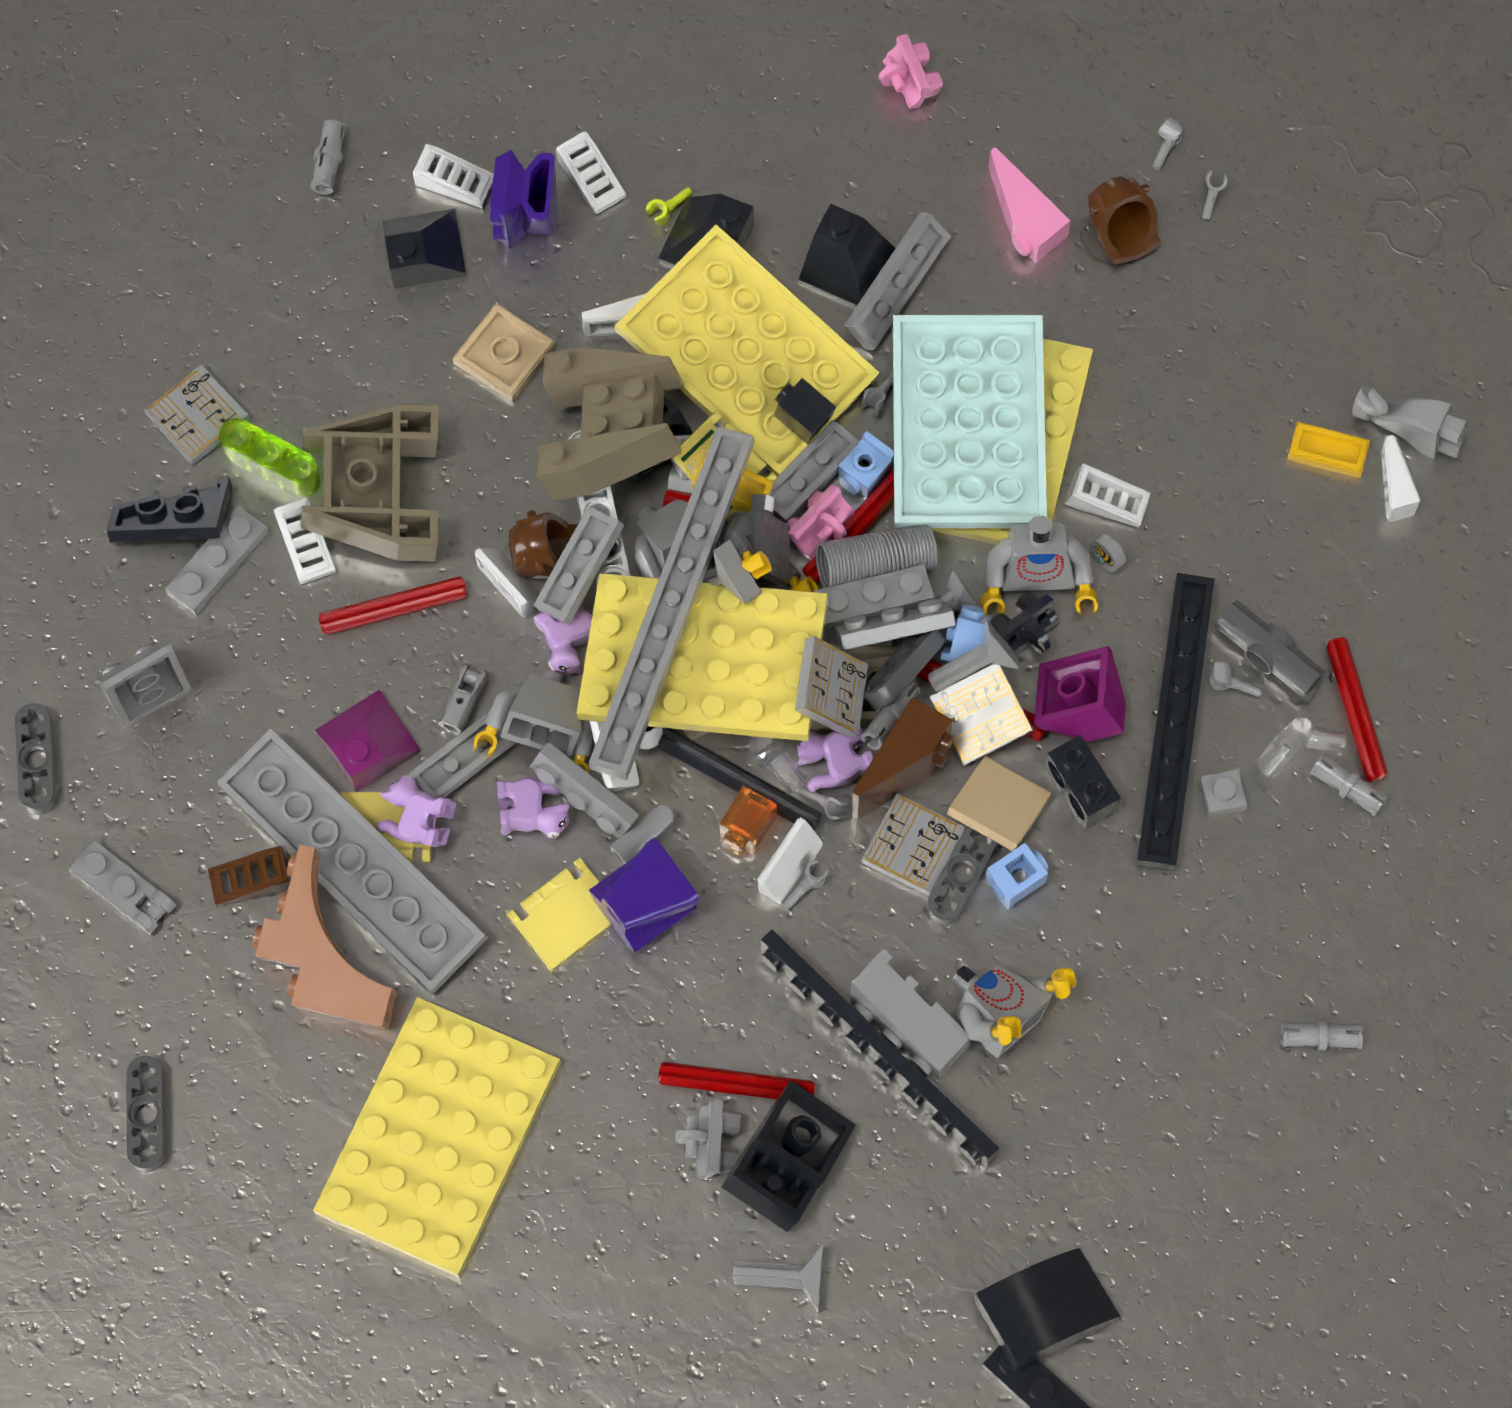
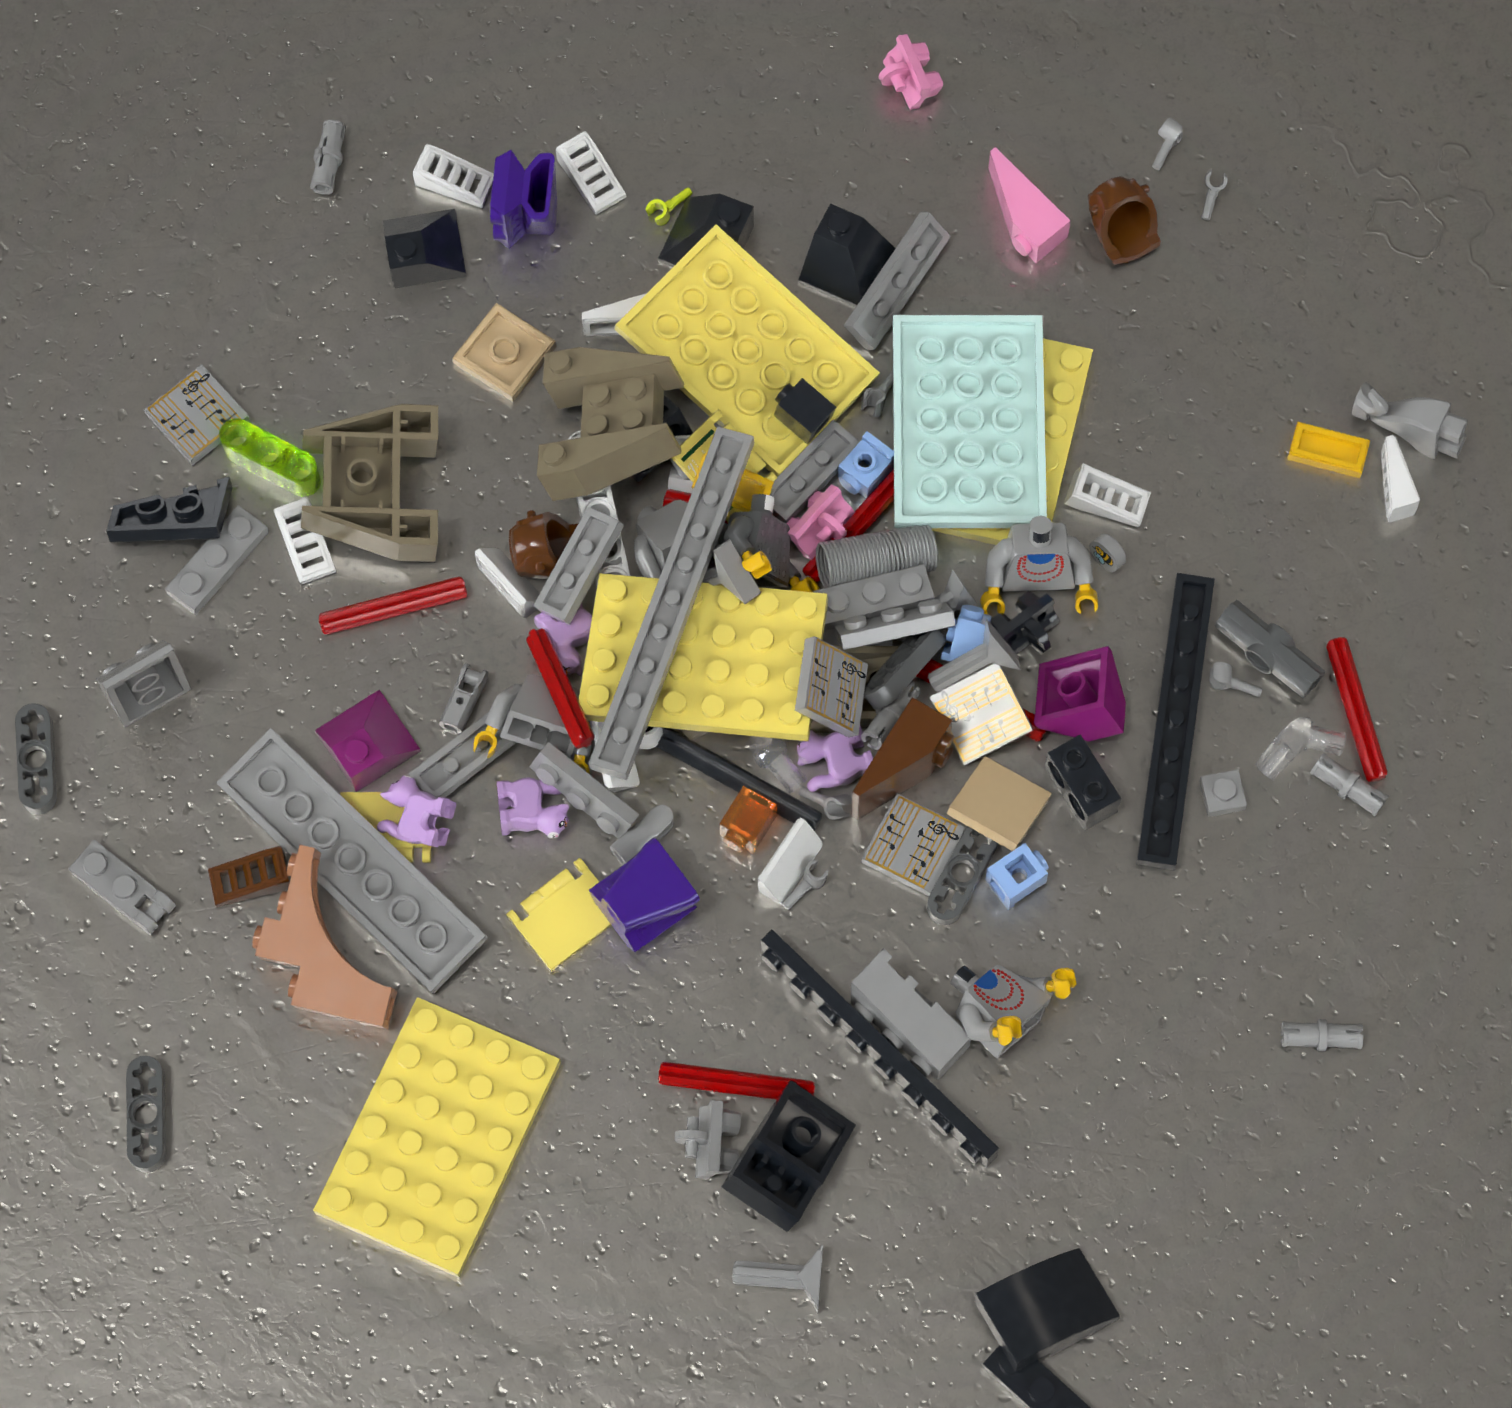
none -> red axle [526,628,595,749]

